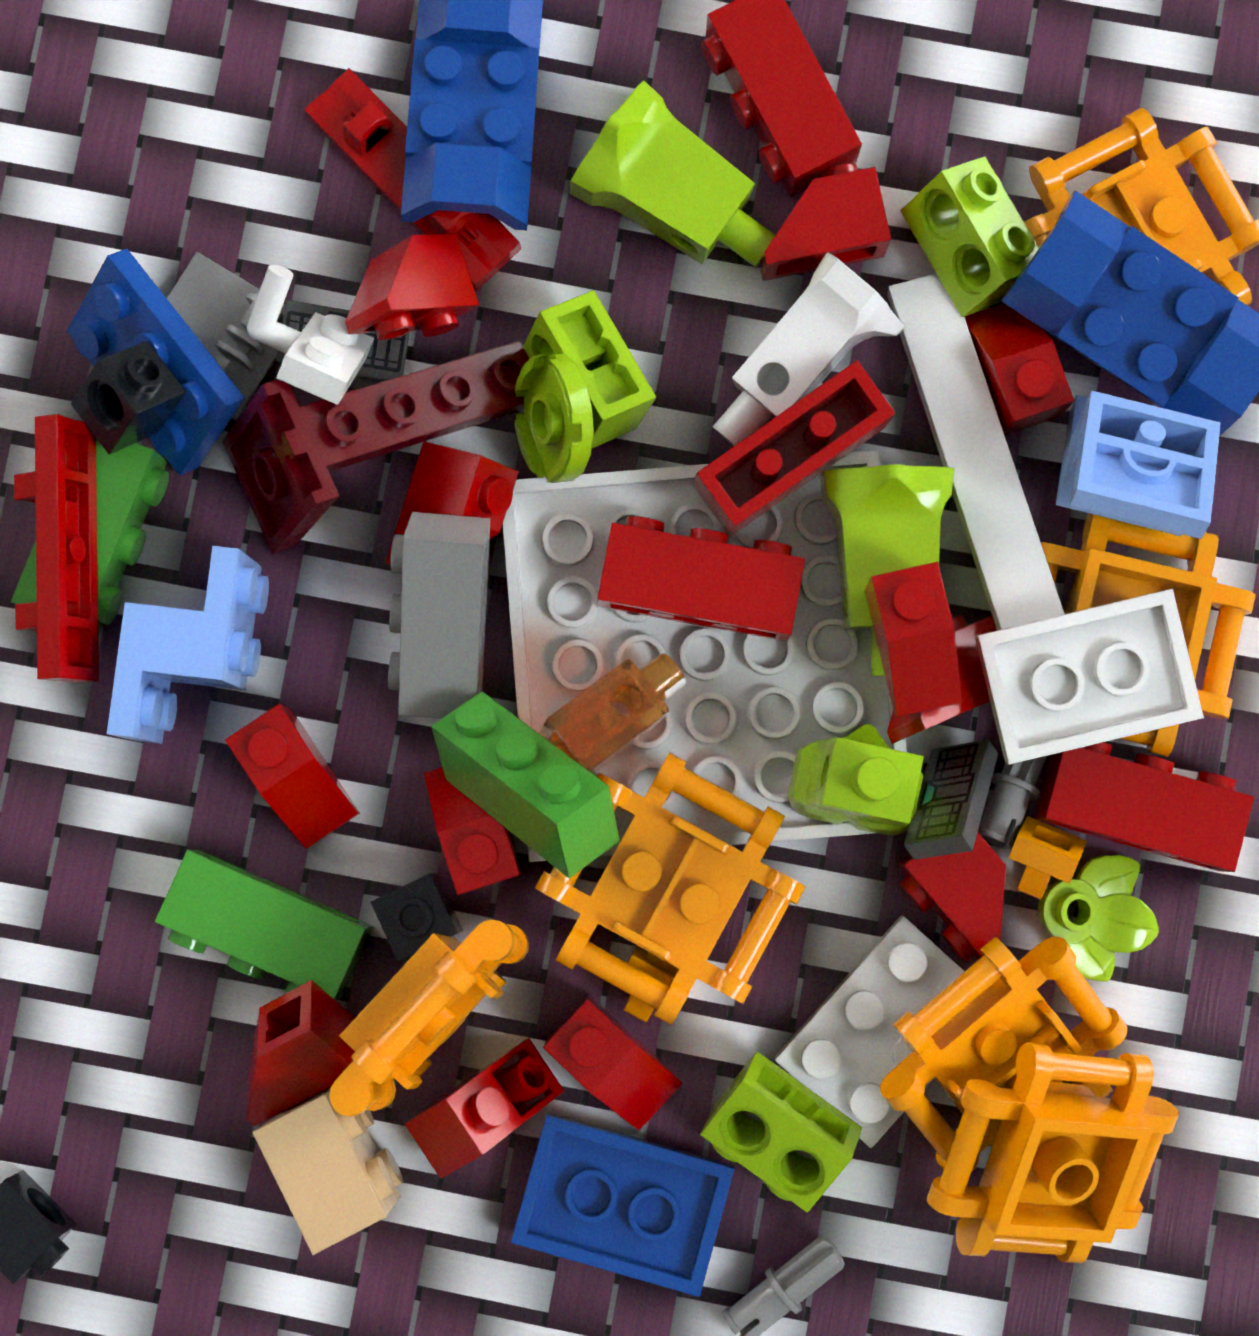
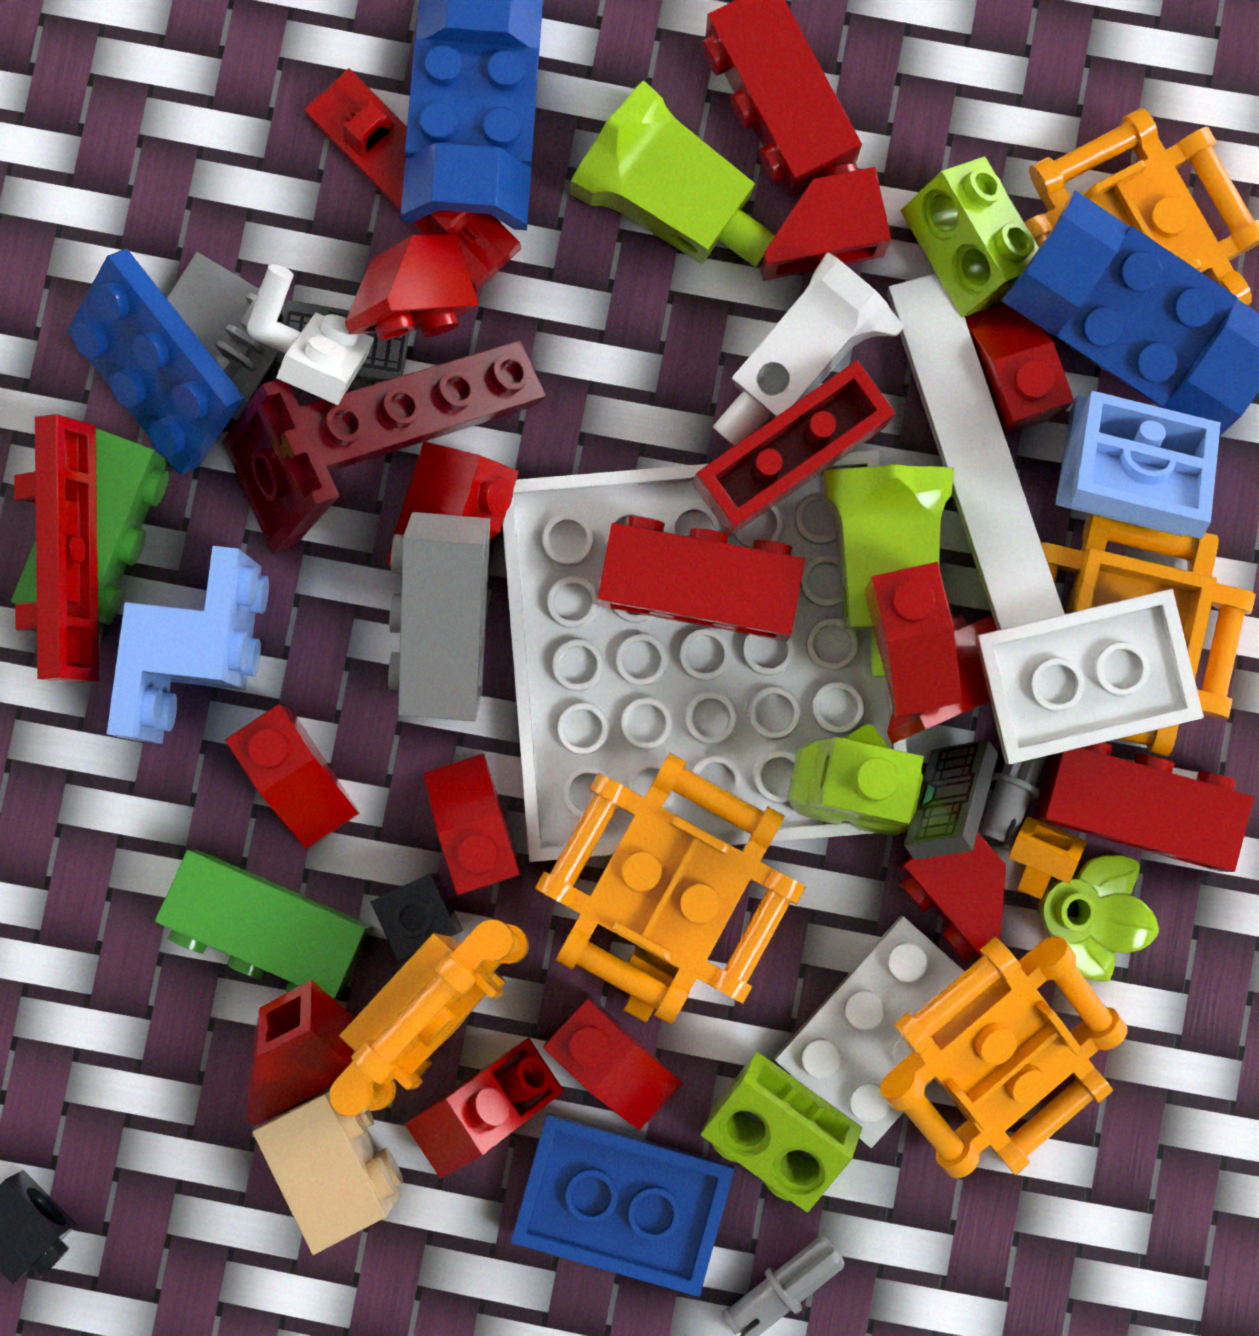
black brick [71,341,186,455] -> none
bright green brick [431,691,620,879] -> none
lime tile [515,354,594,483] -> none
lime brick [523,290,656,448] -> none
clear orange torso [539,653,686,775] -> none
light orange brick [926,1043,1179,1263] -> none

